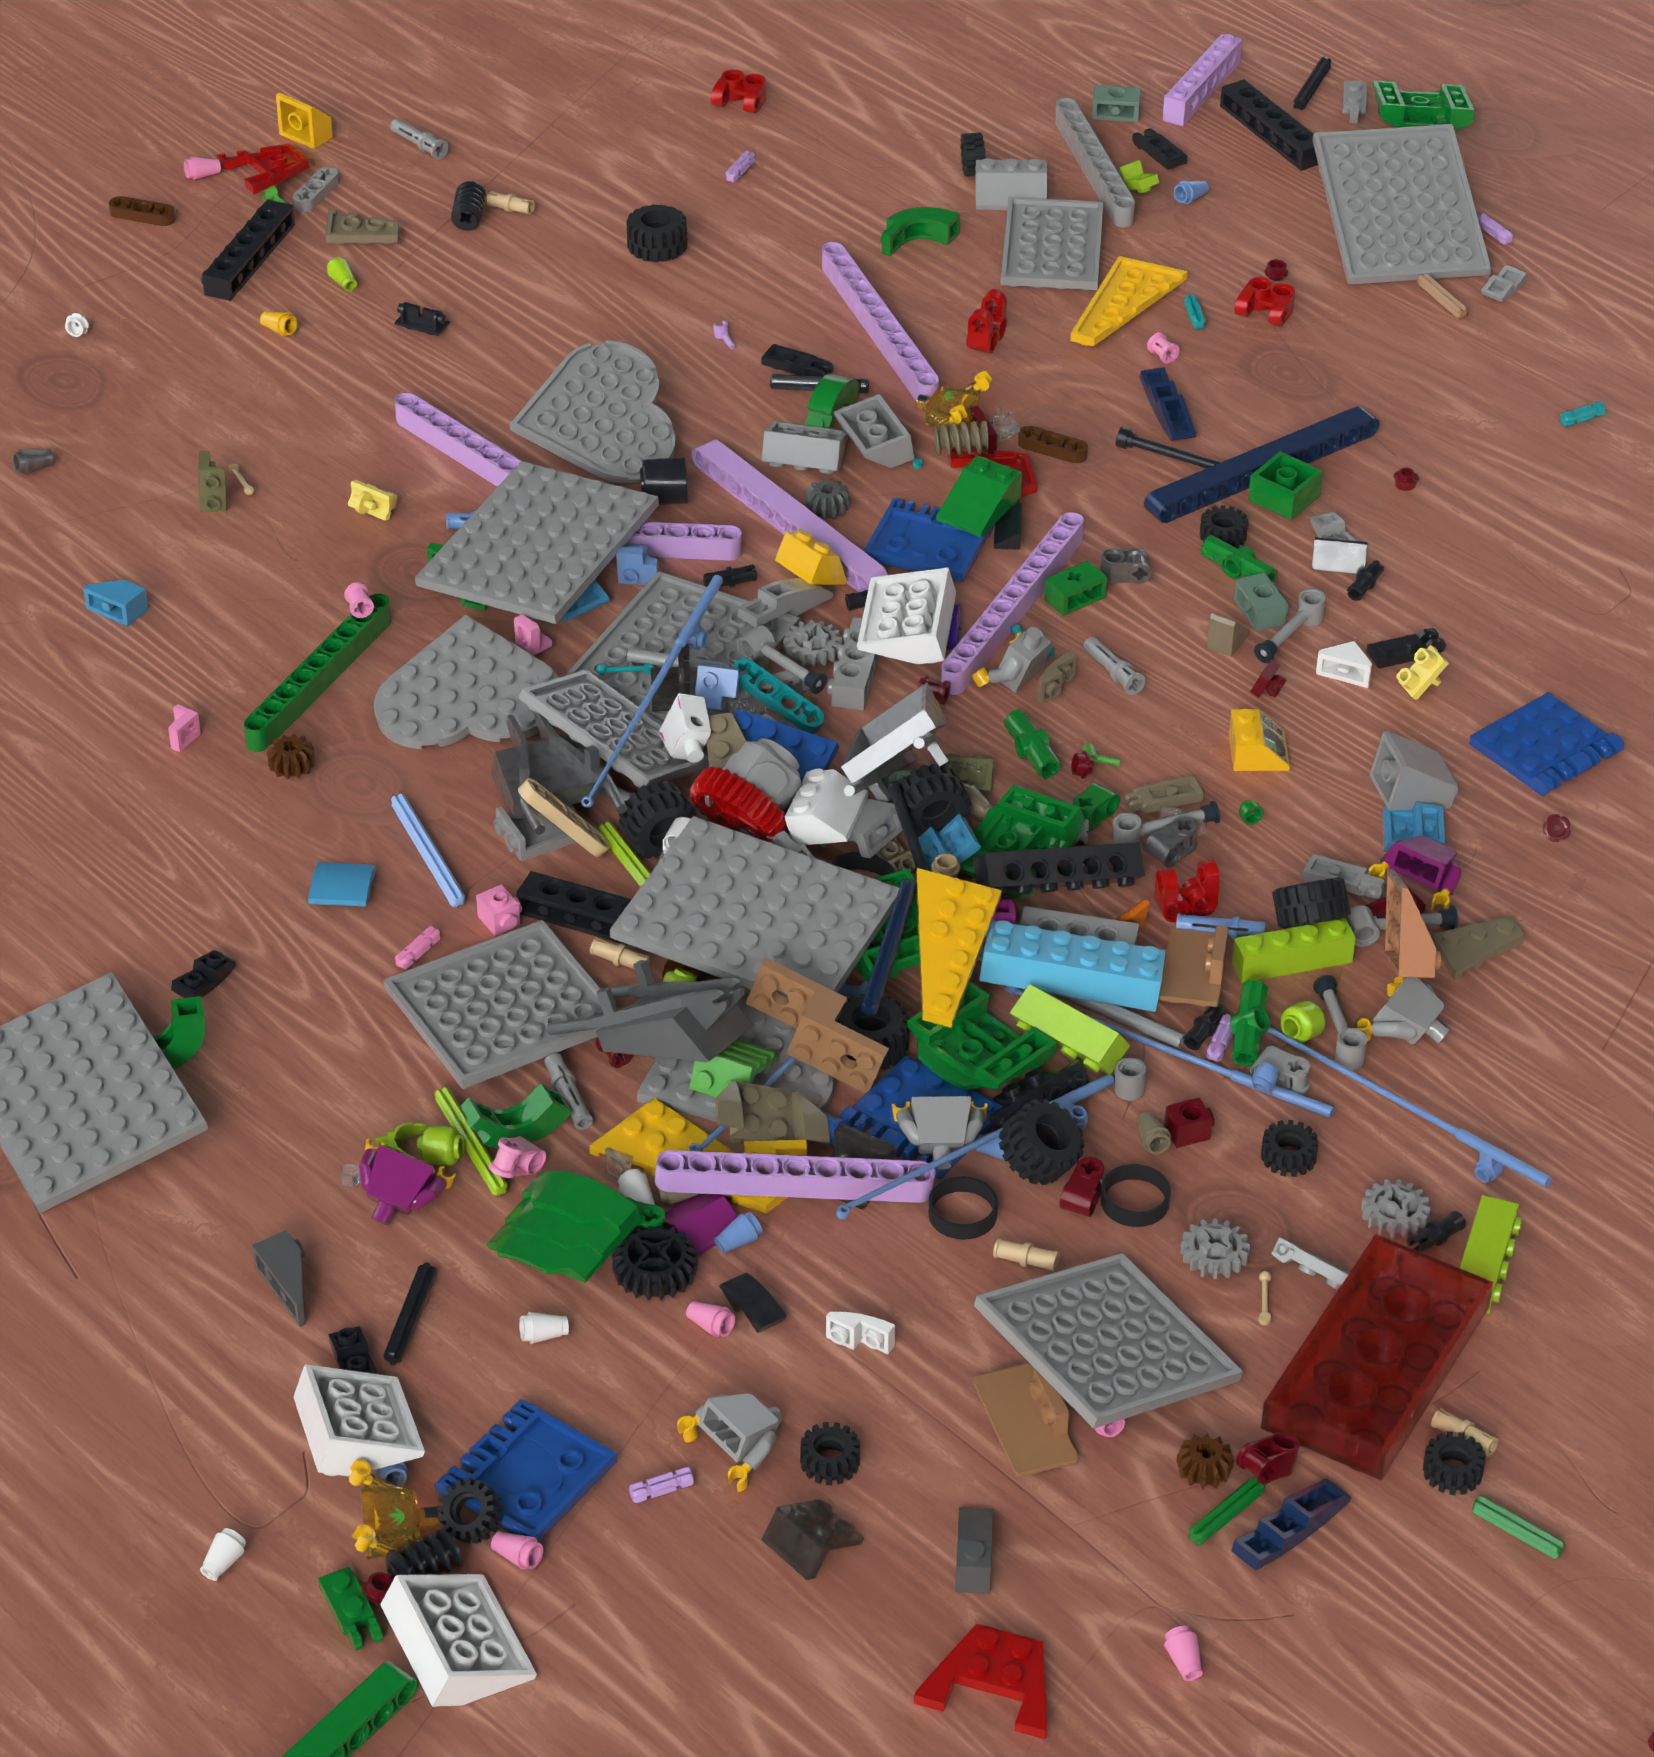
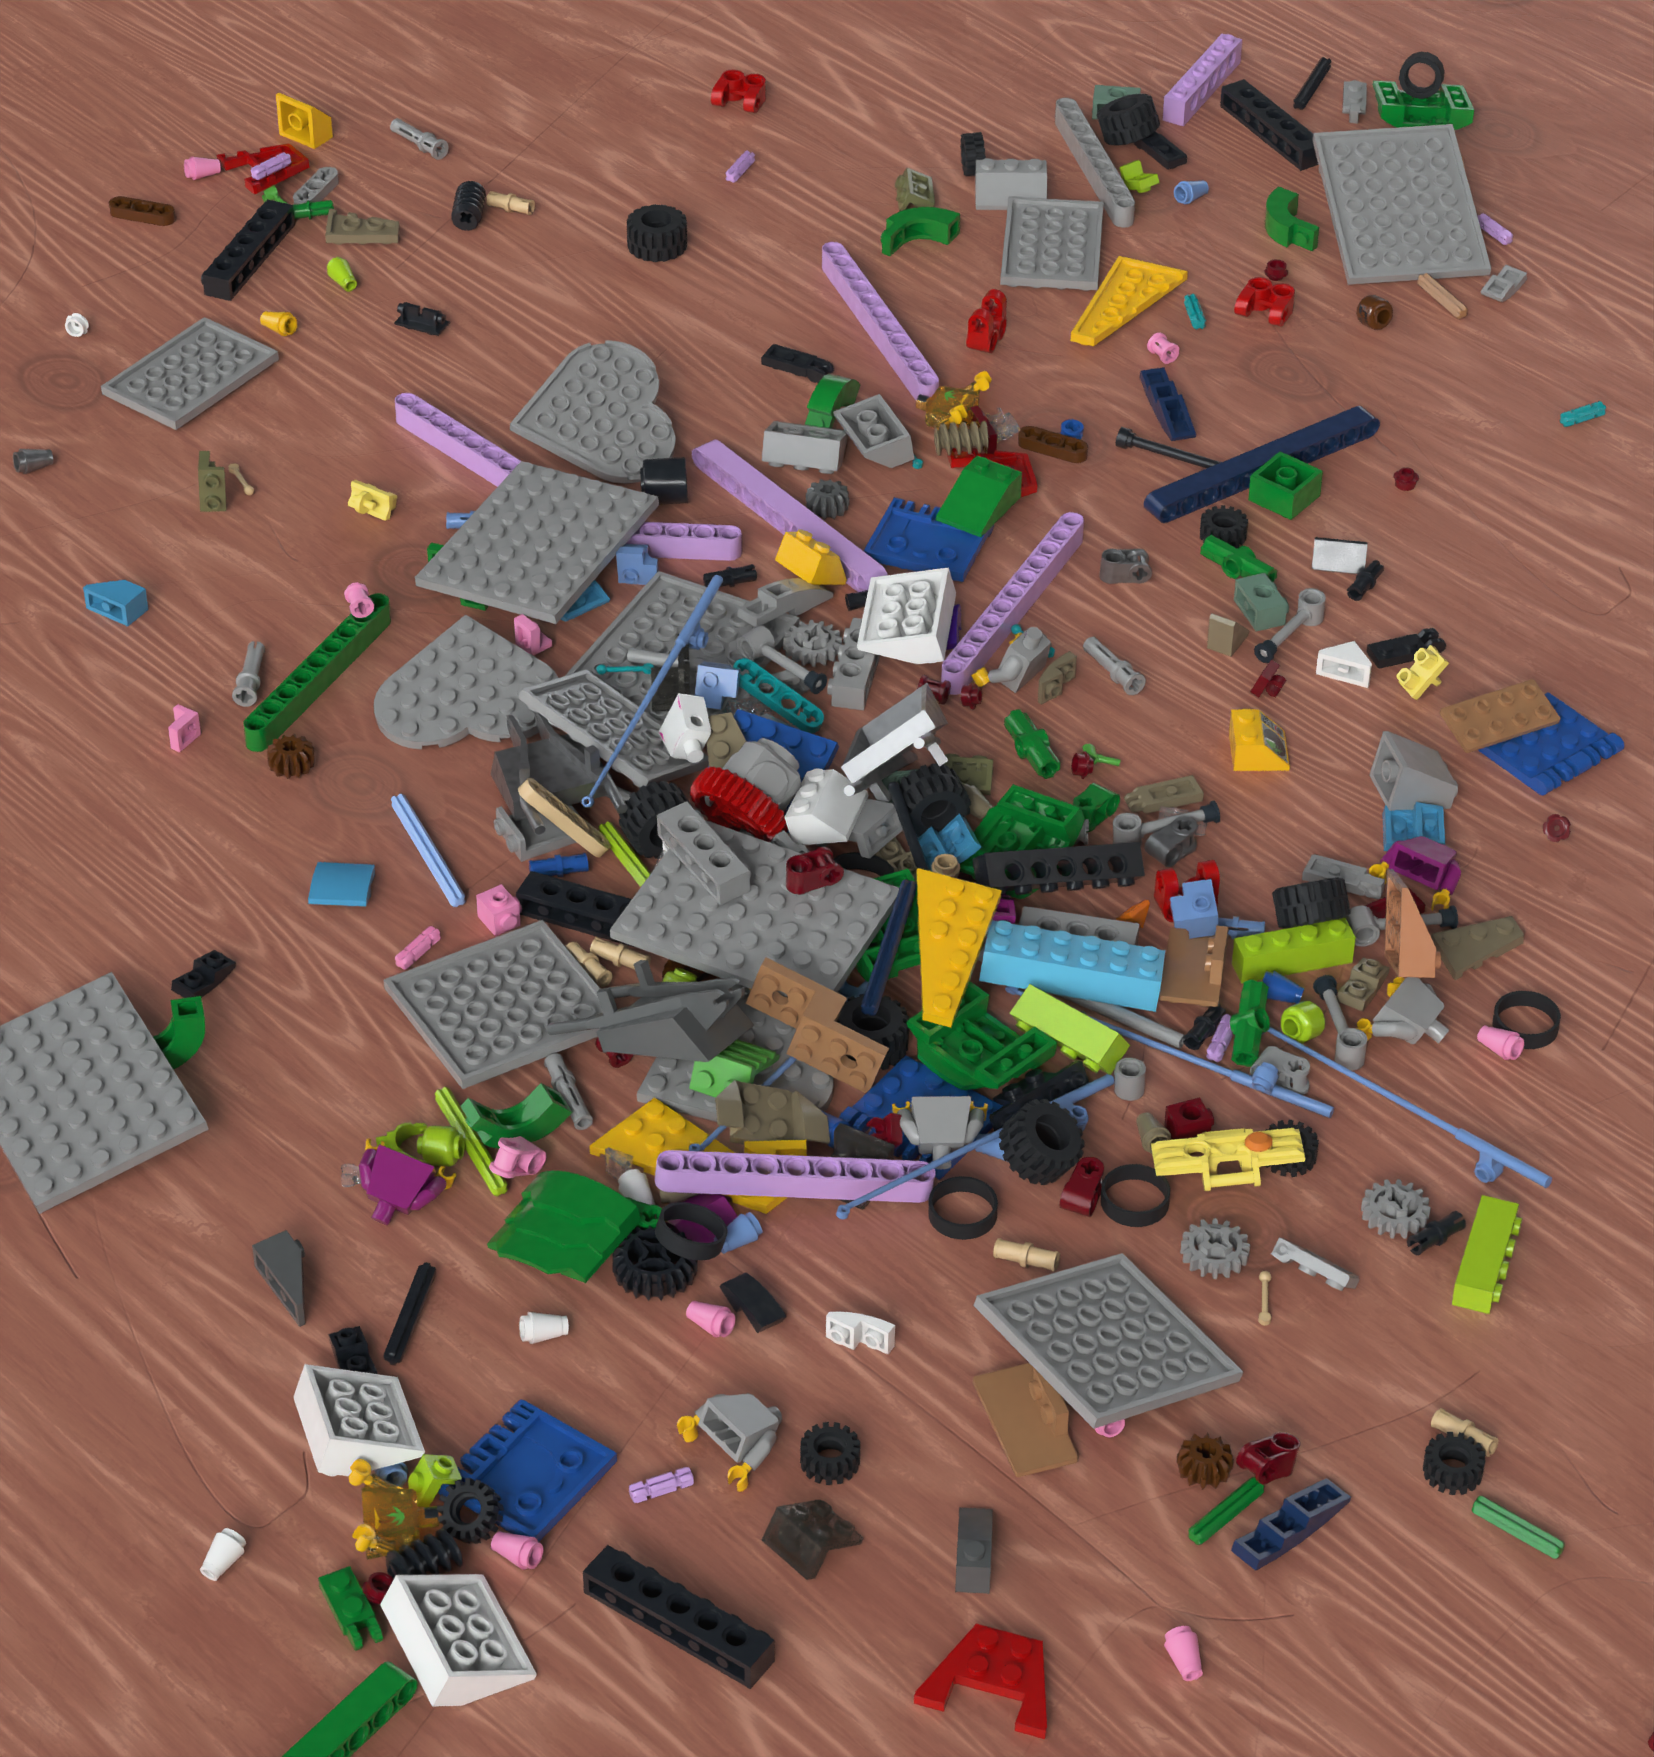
lavender hand [713,321,735,350] -> none
black axle [770,374,869,394] -> none
black slope [994,503,1022,550] -> none
green brick [1044,561,1107,616] -> none
green hinge [1239,800,1264,825] -> none
clear red plate [1261,1234,1493,1481] -> none
light grey slope [1310,512,1356,541] -> none
none -> light grey plate [101,317,279,430]
none -> light grey pin [232,641,265,707]
none -> lavender axle [250,152,292,180]
none -> green axle [293,200,334,220]
none -> lime bracket [407,1454,462,1507]
none -> blue pin [529,853,589,878]
none -> tan pin [566,942,613,987]
none -> black brick [583,1545,775,1689]
none -> black tyre [655,1202,728,1260]
none -> light grey brick [657,801,752,905]
none -> dark red piece [786,847,844,895]
none -> dark red tile [867,1113,902,1154]
none -> olive bracket [895,168,935,211]
none -> dark red plate [961,683,982,710]
none -> blue bush [1060,419,1084,440]
none -> black tyre [1096,94,1160,145]
none -> light yellow piece [1151,1128,1305,1191]
none -> medium blue brick [1170,879,1218,939]
none -> blue cone [1263,971,1305,1004]
none -> green arch [1265,186,1319,251]
none -> dark tan slope [1336,957,1390,1011]
none -> reddish brown head [1356,295,1393,330]
none -> black tyre [1399,52,1445,99]
none -> medium nougat bracket [1439,679,1561,753]
none -> bright pink cone [1477,1025,1524,1060]
none -> black tyre [1492,991,1561,1049]

